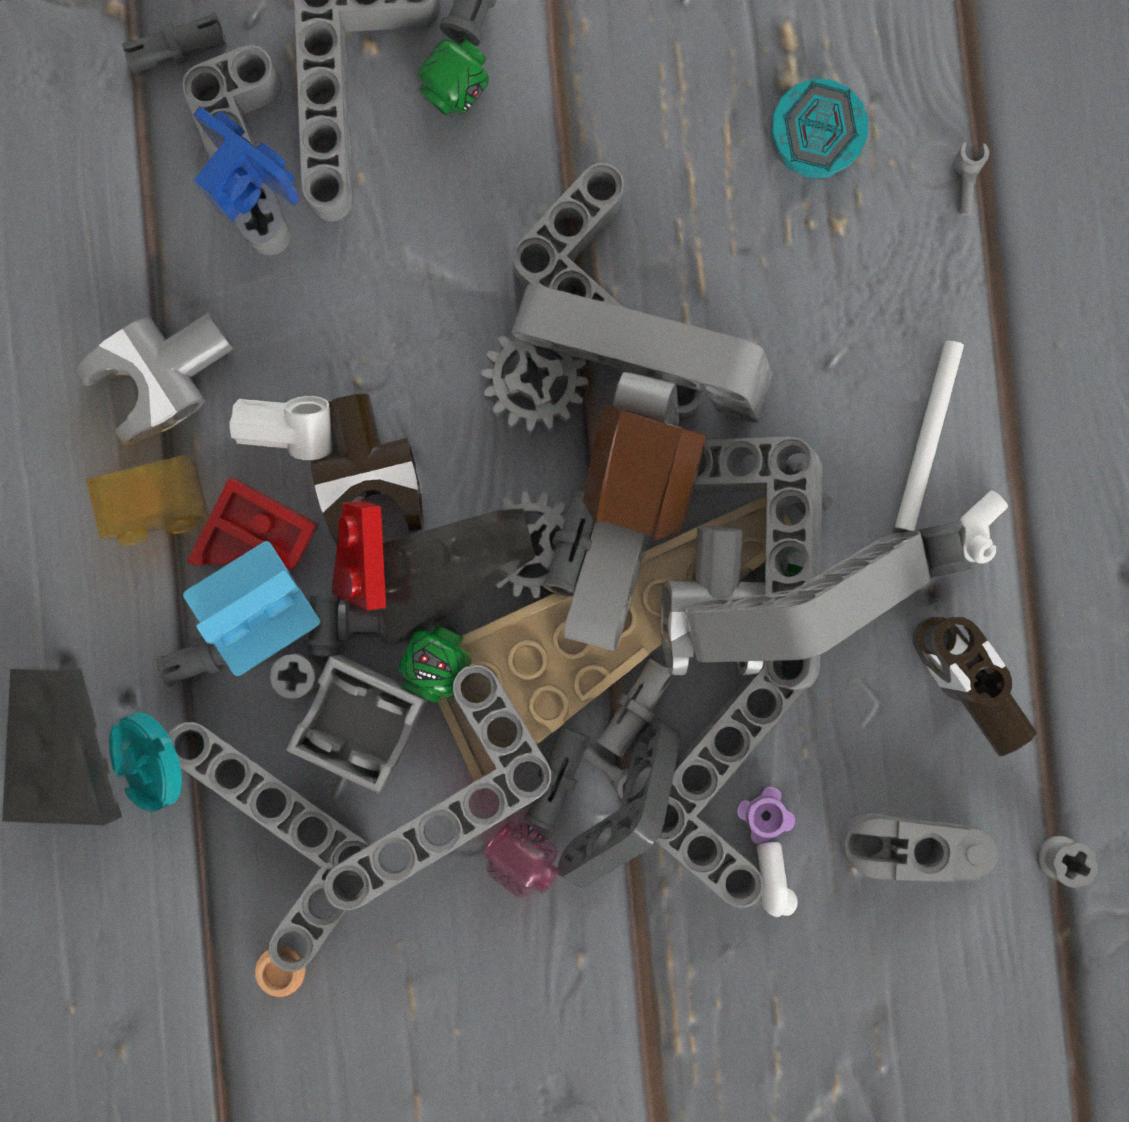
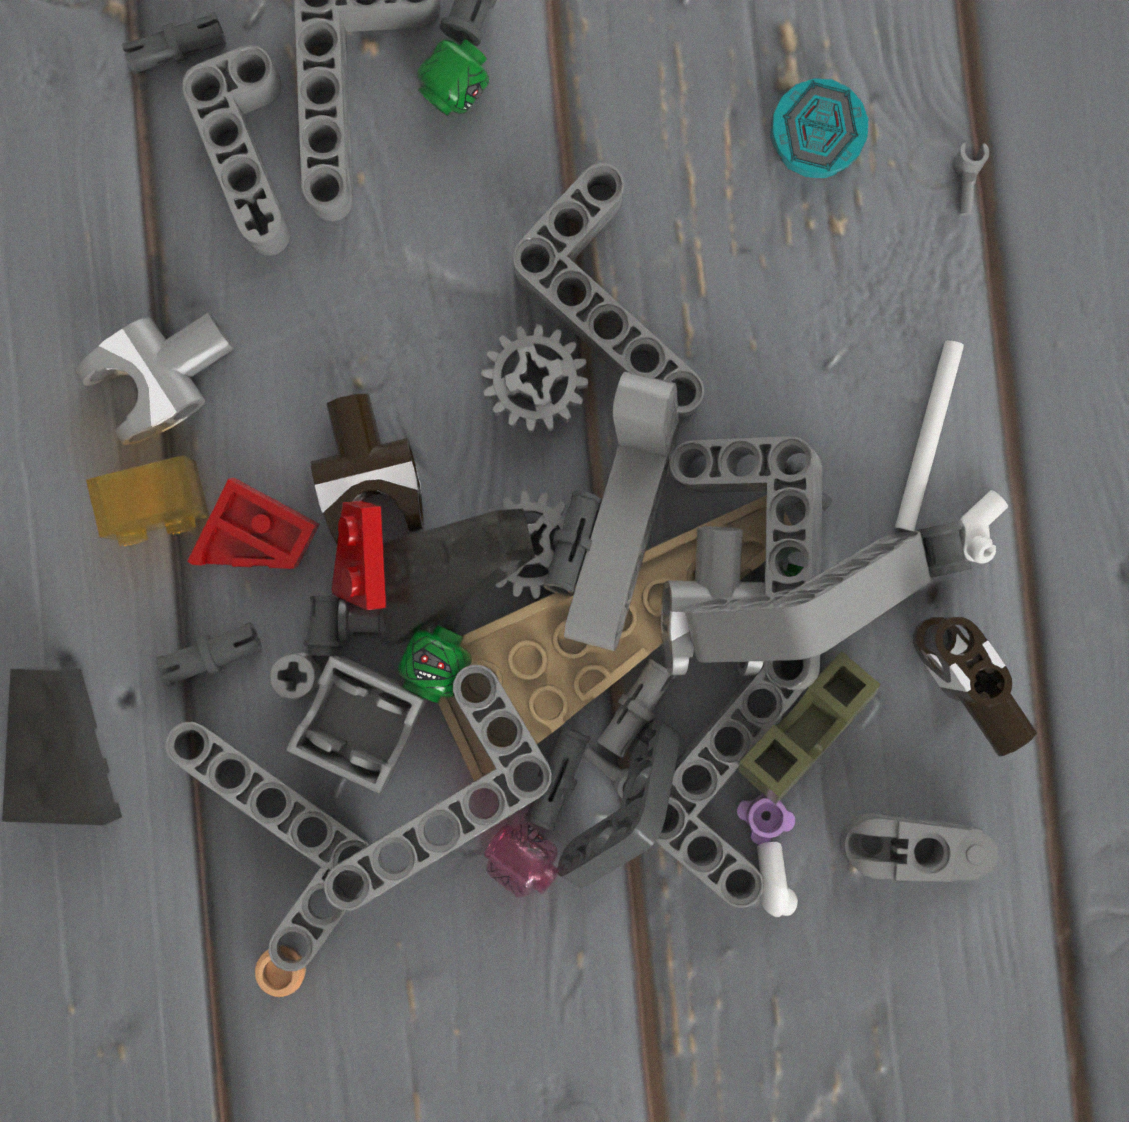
teal tile [109,712,182,813] -> none
medium azure bracket [183,541,321,676] -> none
blue bracket [193,106,300,222] -> none
white piece [229,396,333,460] -> none
light grey beam [511,284,773,423] -> none
reddish brown slope [583,405,706,541] -> none
light grey bush [1037,835,1099,888] -> none
none -> olive arch [738,651,881,805]

